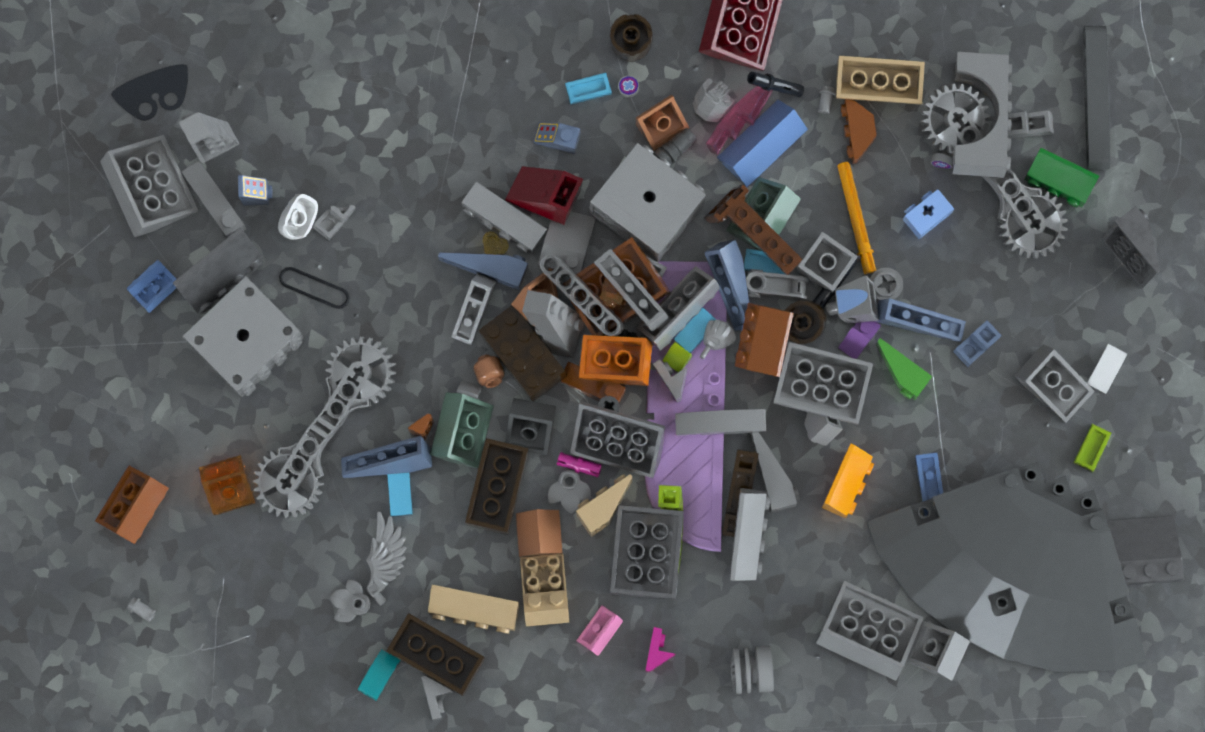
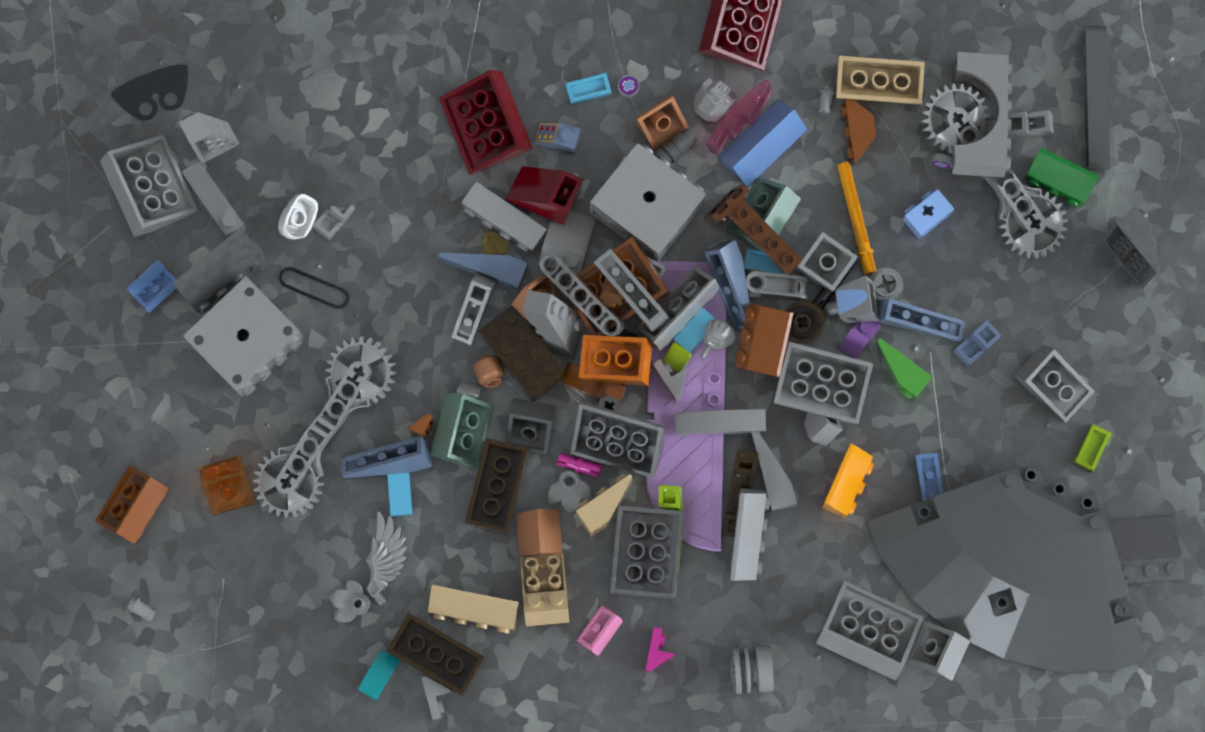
sand blue slope [238,175,273,206] -> none
dark brown brick [610,14,653,62] -> none
black pin [747,71,804,97] -> none
white slope [1087,344,1127,394] -> none
none -> dark red slope [439,70,533,175]

